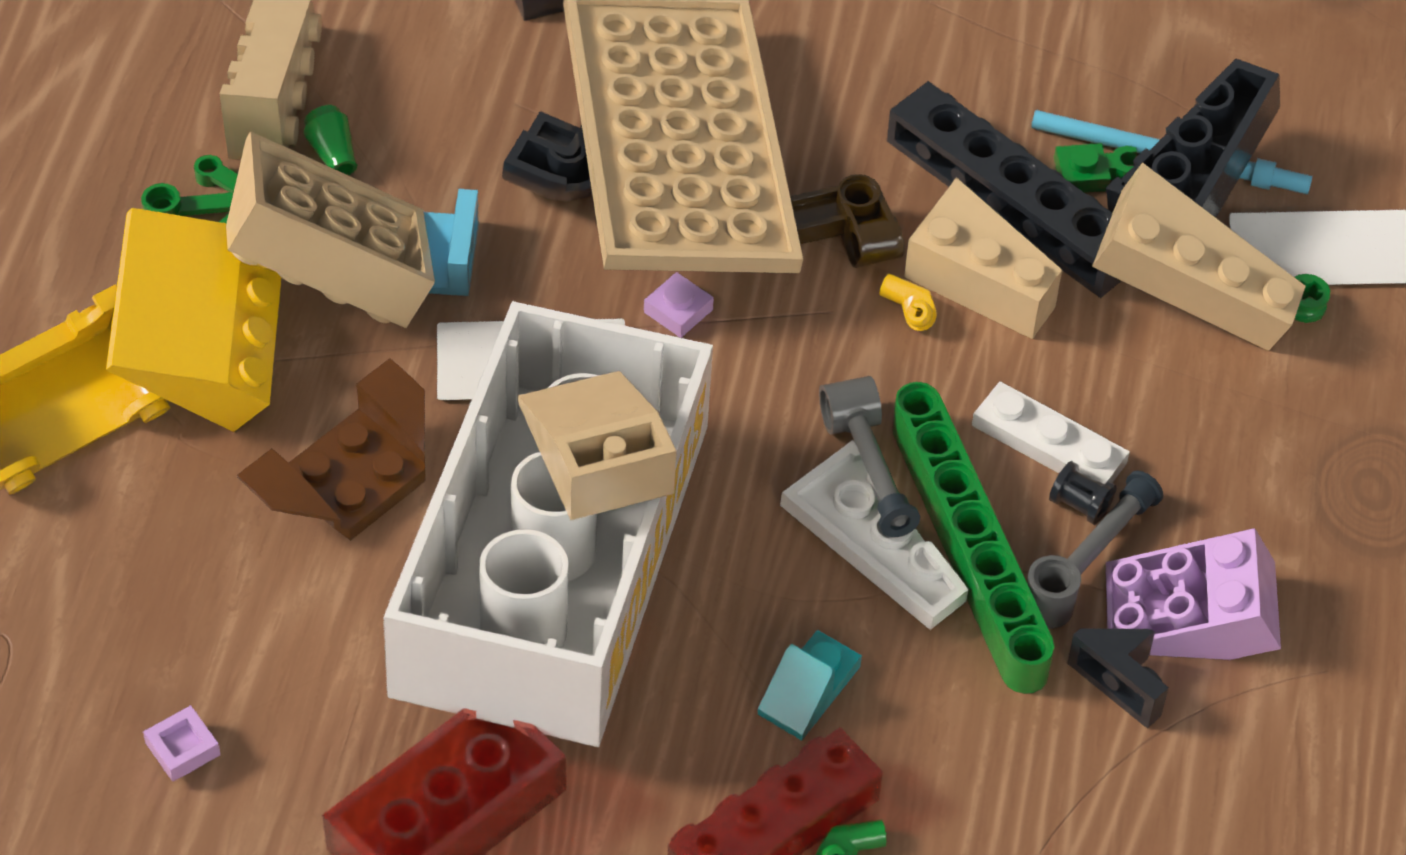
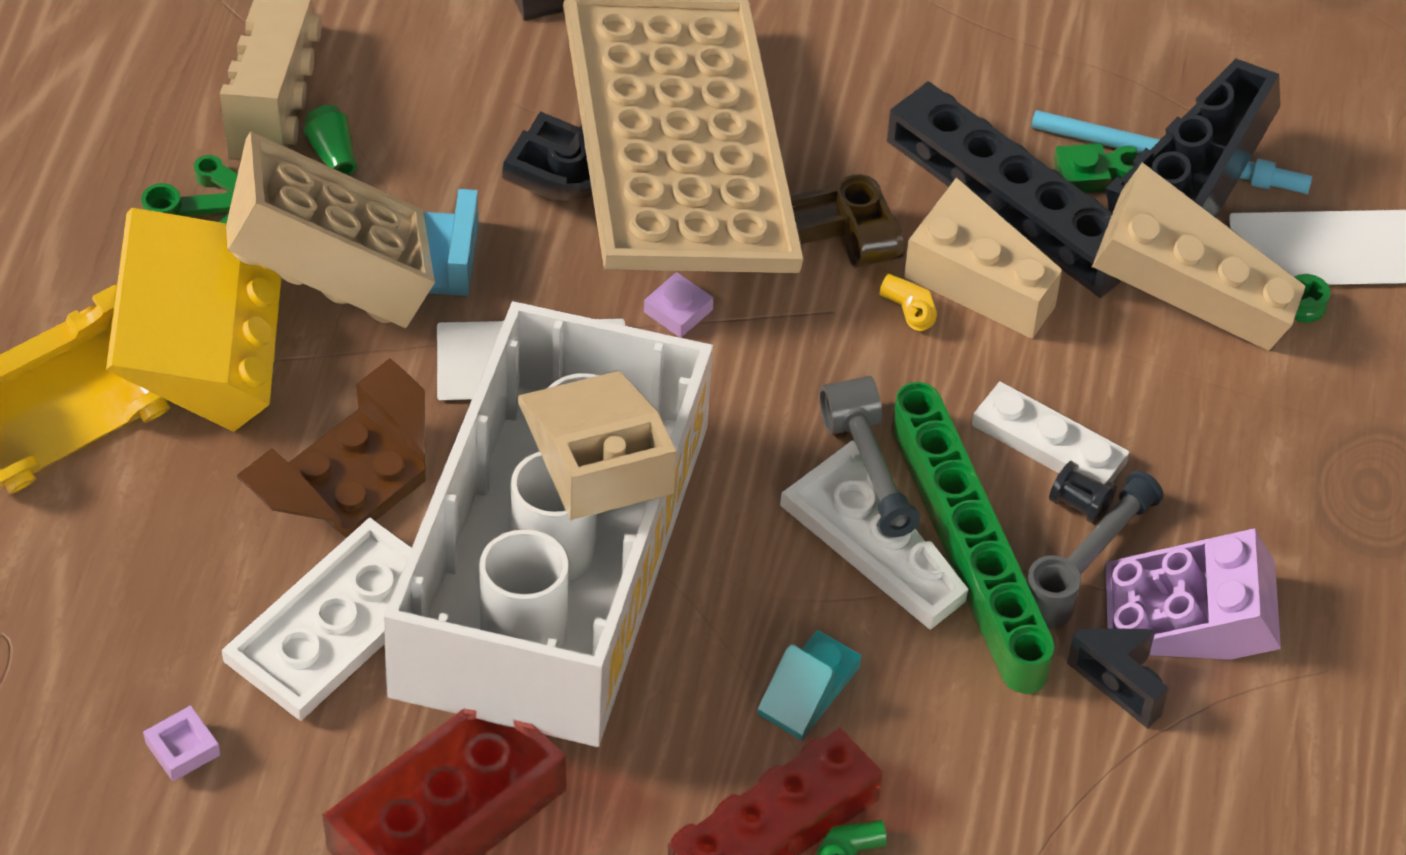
none -> white plate [222,518,411,721]

